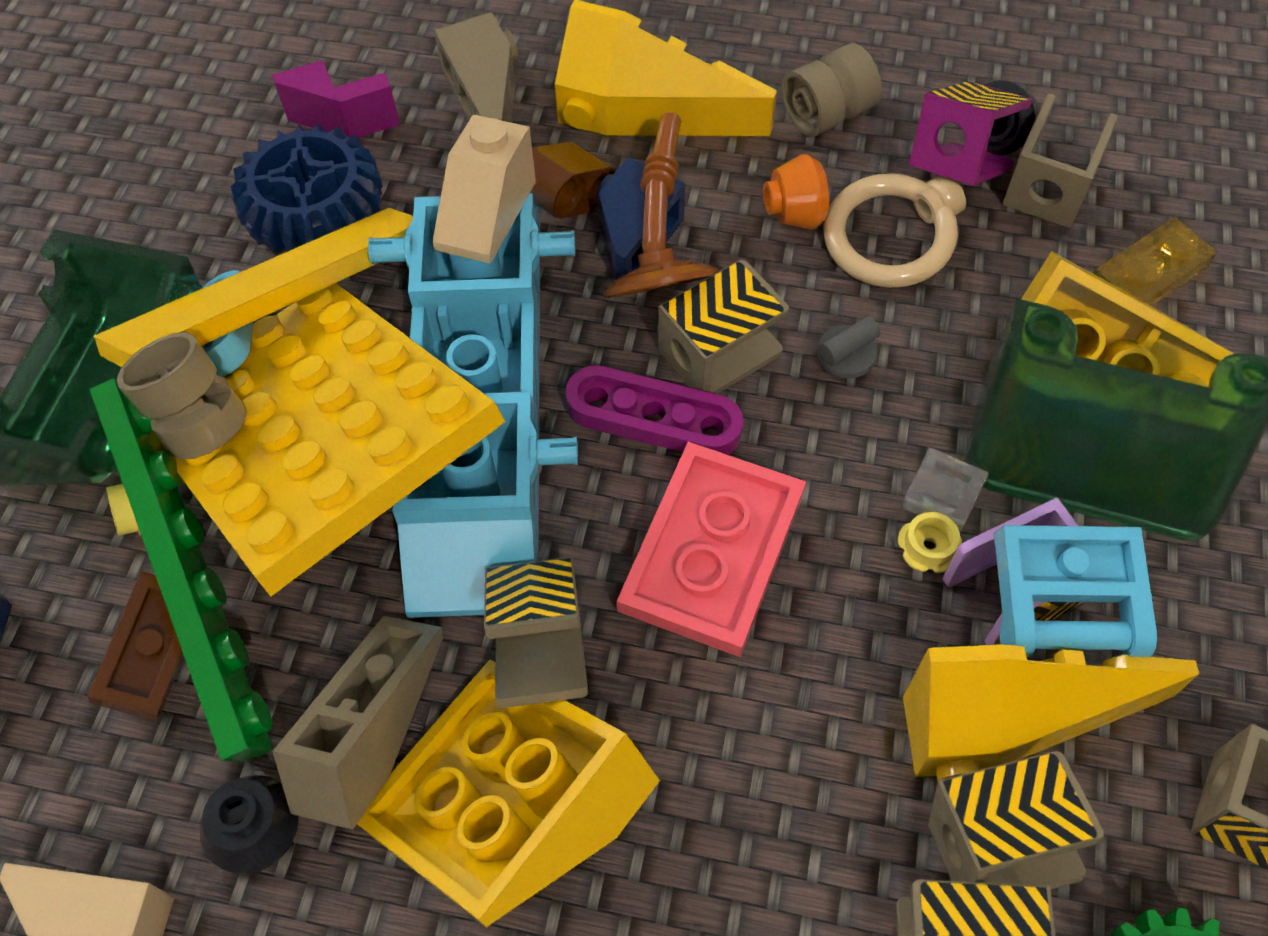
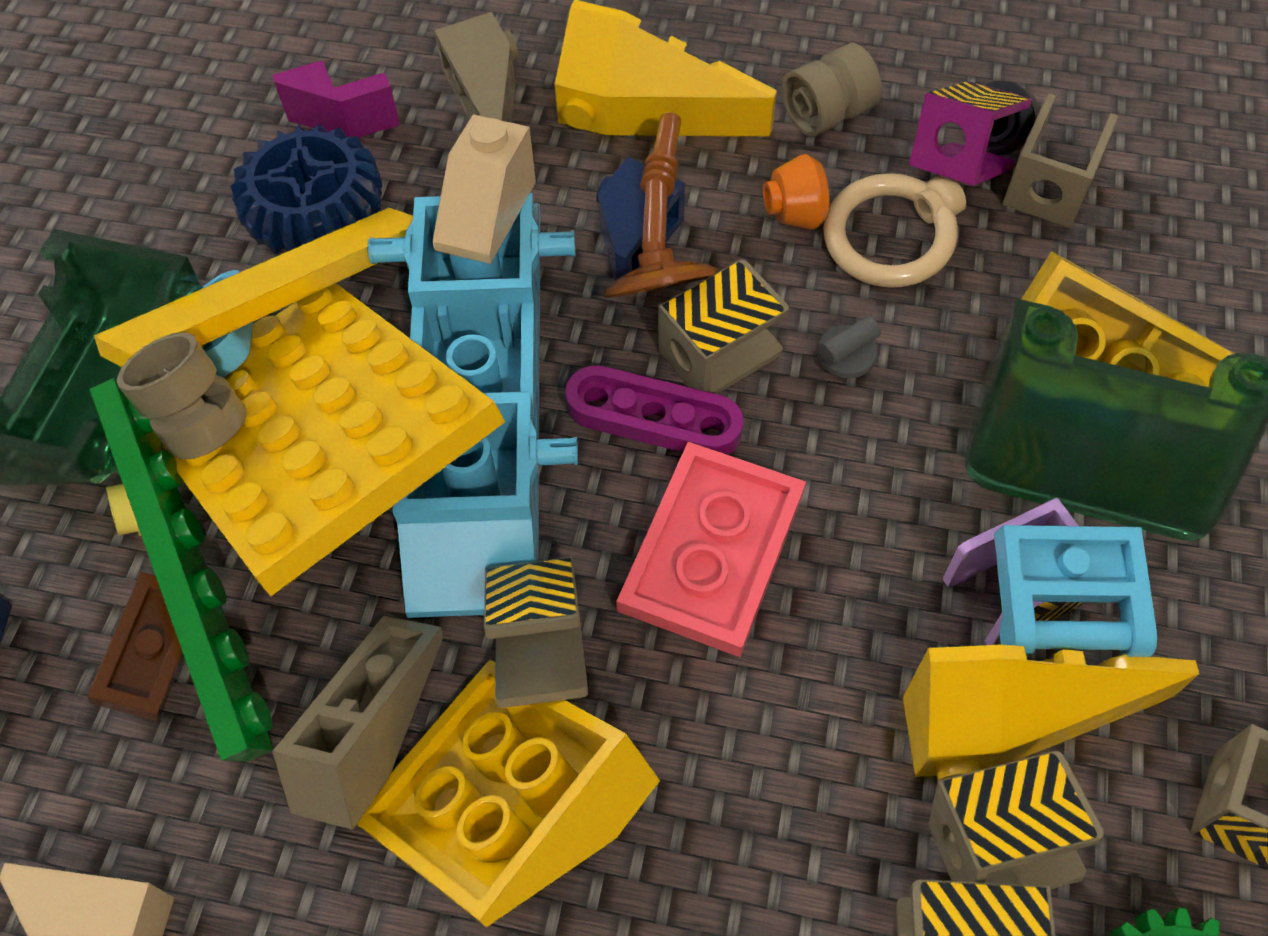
black cone [200,775,299,874] -> none
reddish brown beam [530,142,616,219] -> none
light yellow plate [898,512,962,573] -> none
clear plate [901,447,989,533] -> none
clear yellow plate [1093,217,1217,306] -> none

